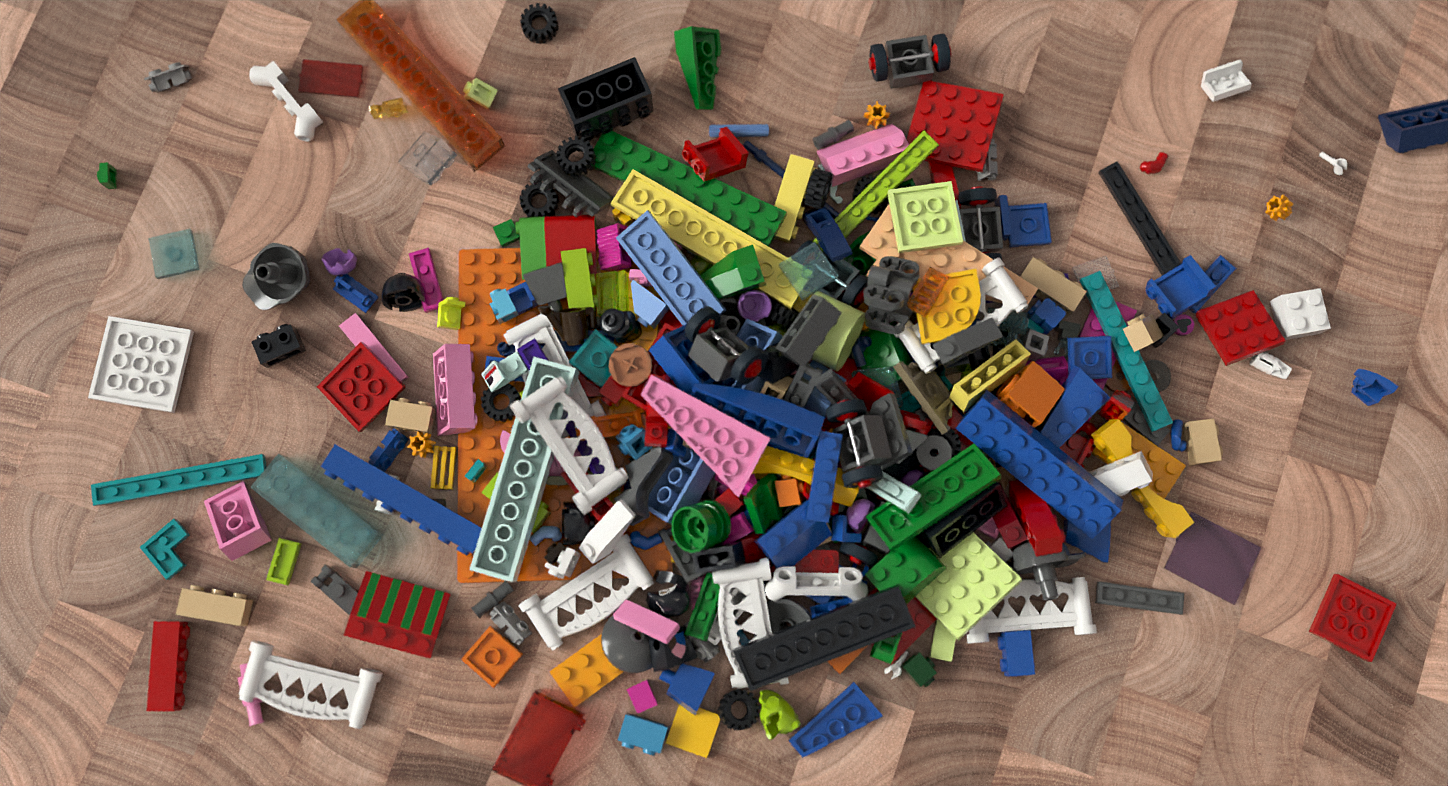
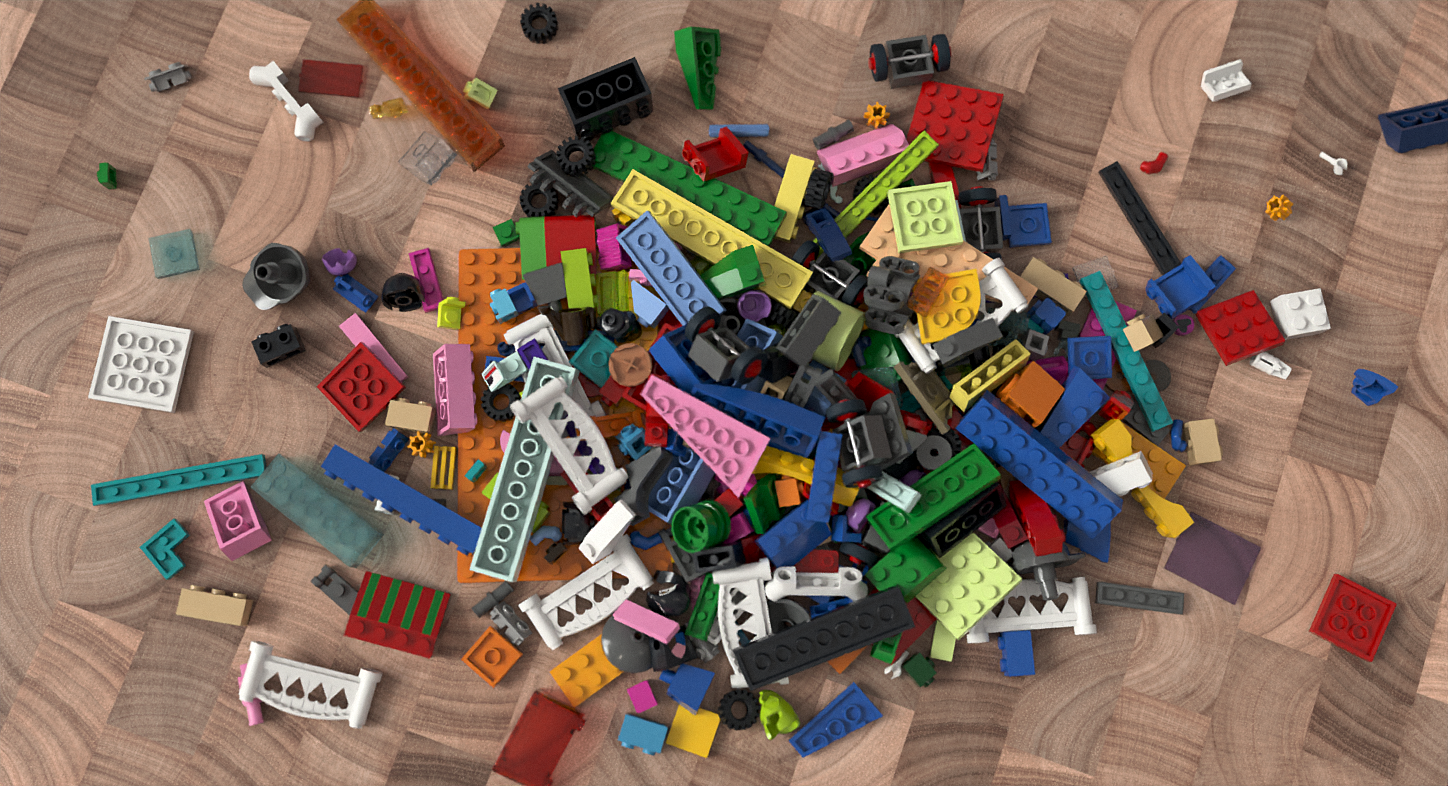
red brick [146,621,190,712] -> none
lime plate [266,538,302,586] -> none
white bracket [544,547,581,579] -> none
clear light blue plate [779,242,838,301] -> none

